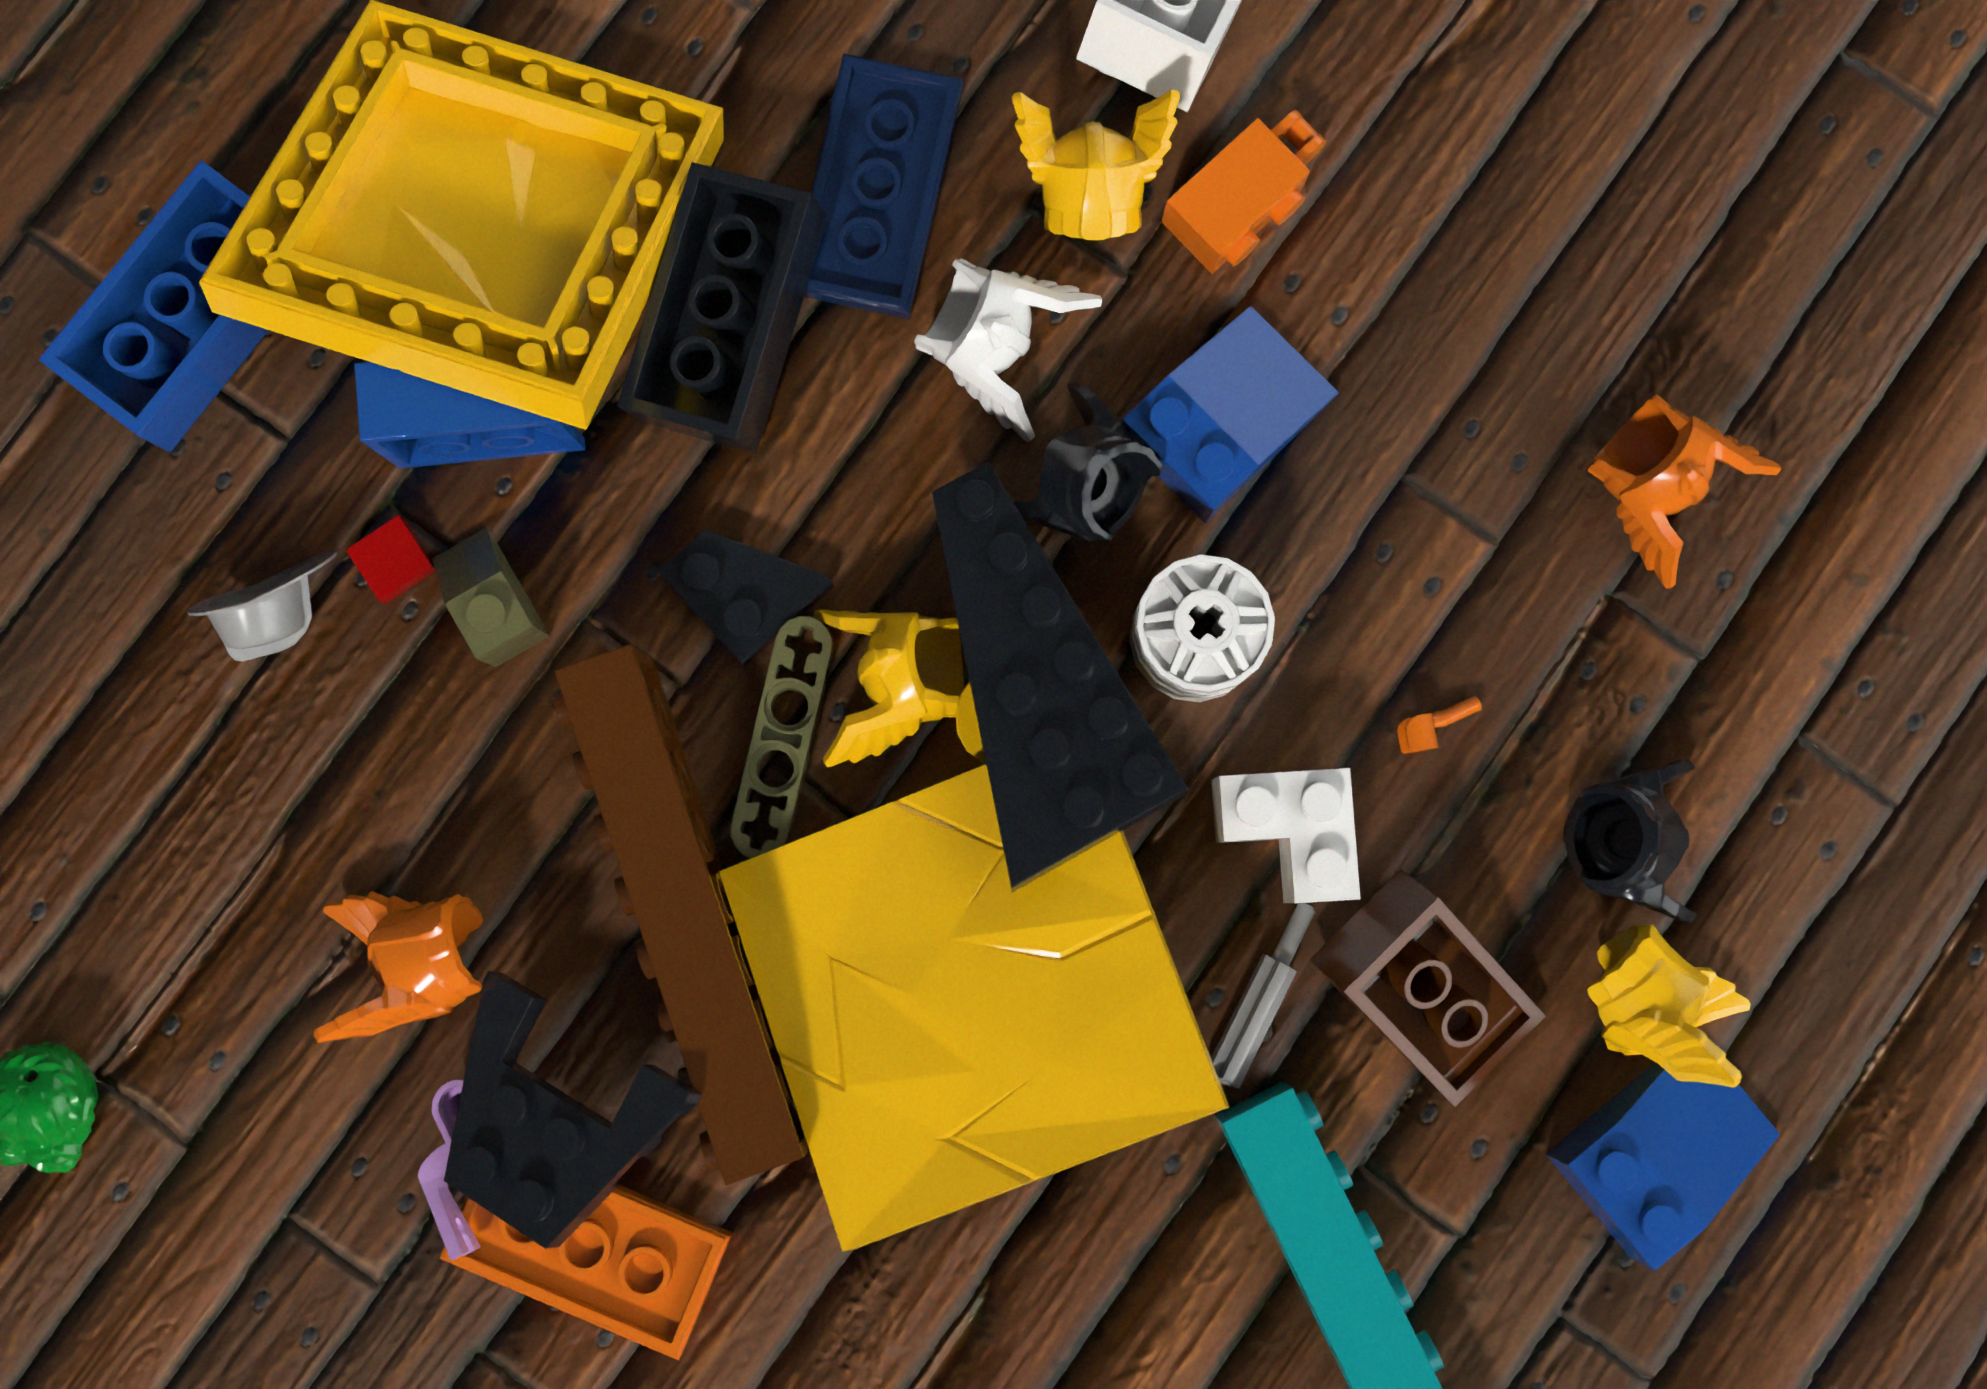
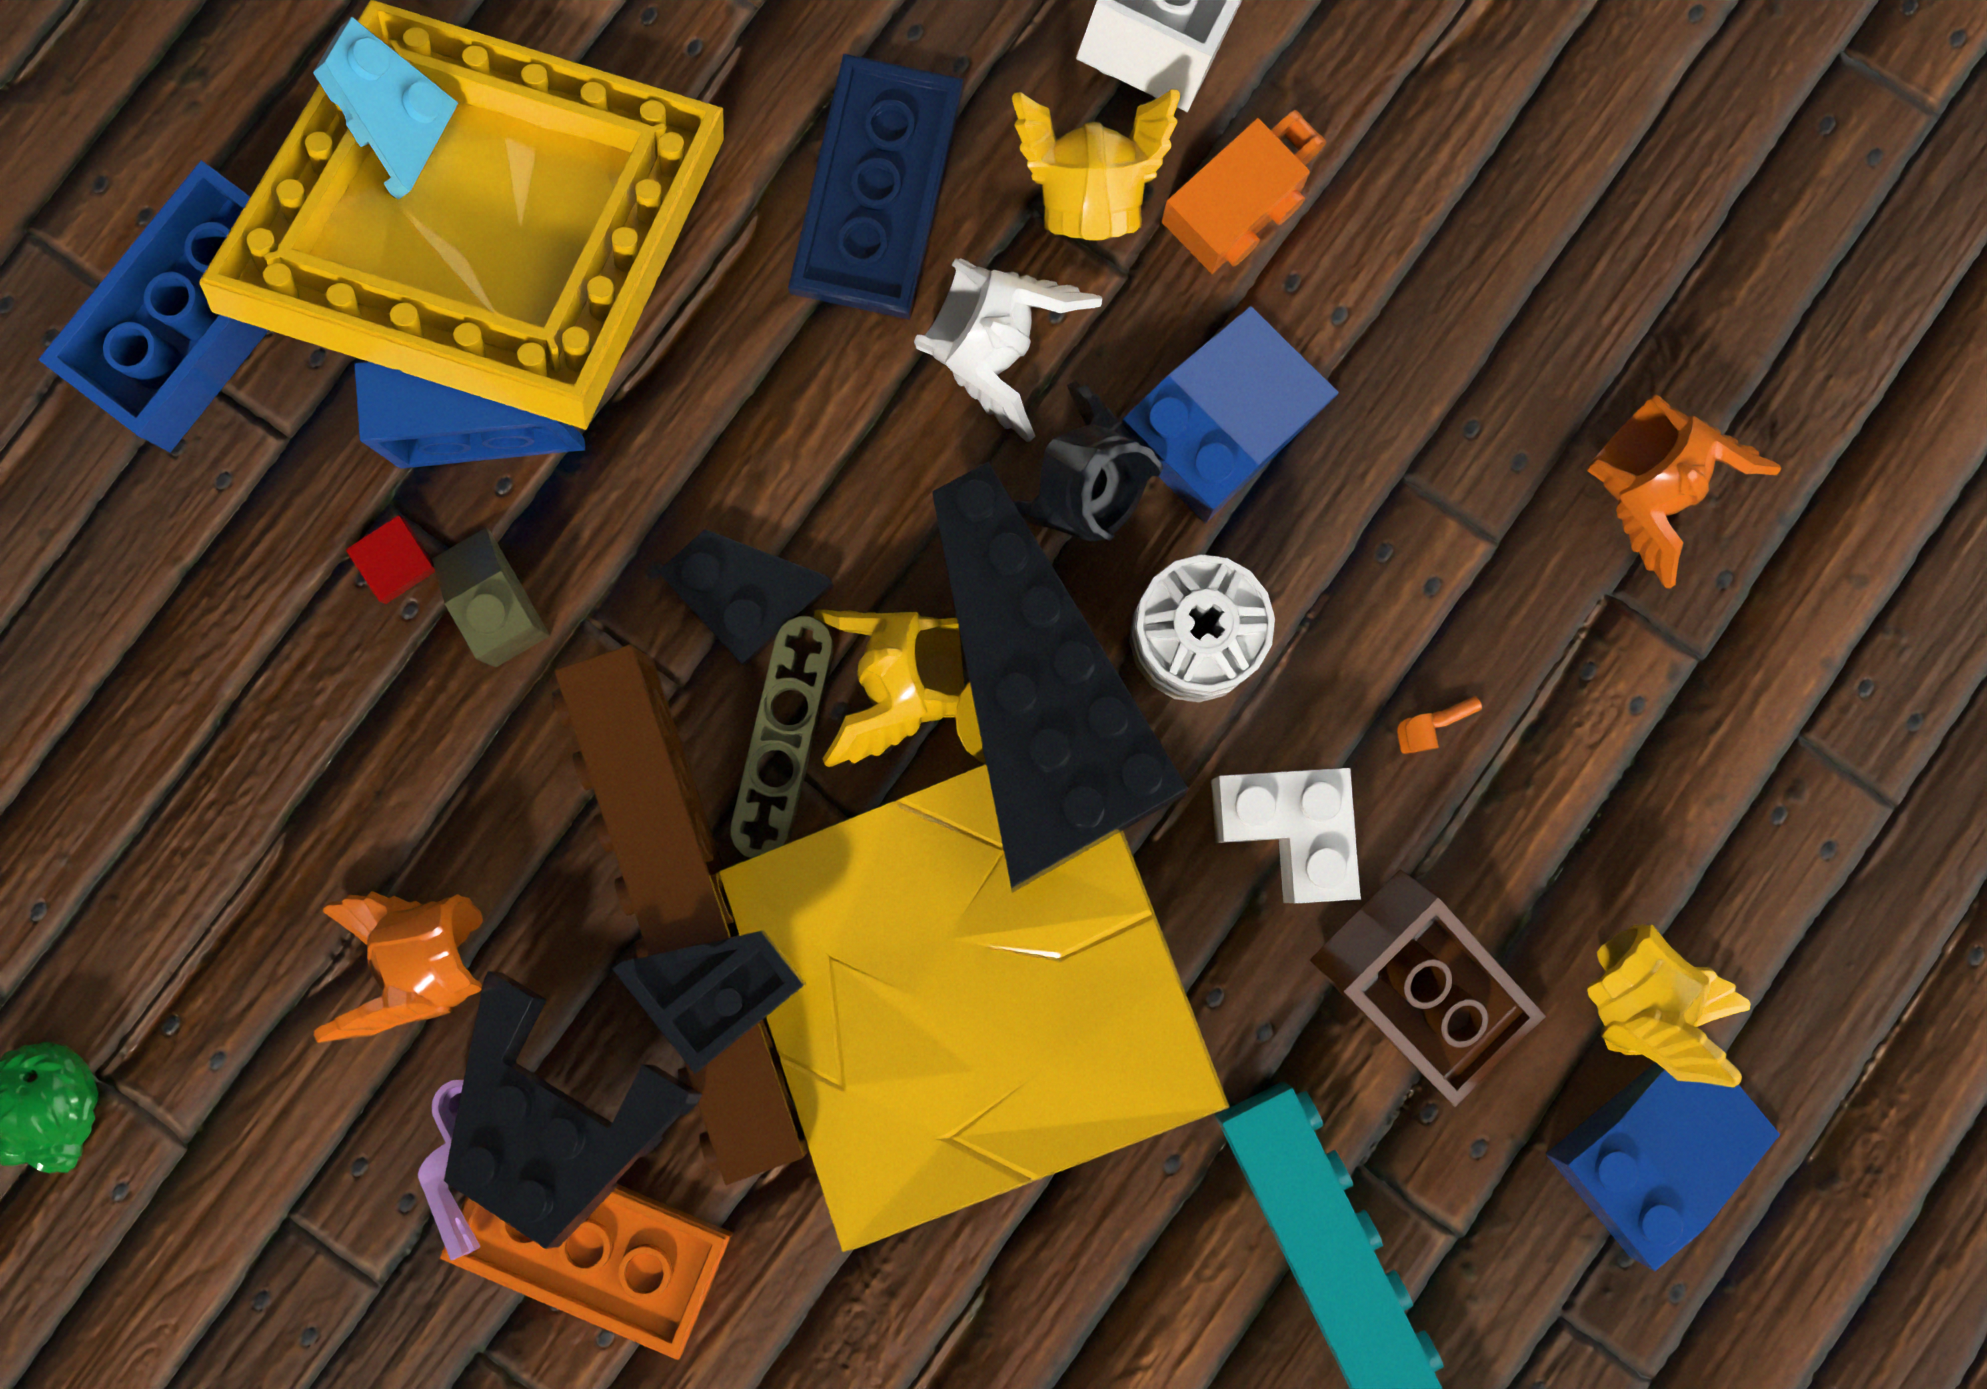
light grey piece [186,550,337,662] -> none
black brick [617,162,828,454] -> none
light grey axle [1211,903,1315,1089] -> none
black helmet [1563,759,1697,924] -> none
none -> medium azure wing [313,17,458,200]
none -> black wing [613,931,806,1074]

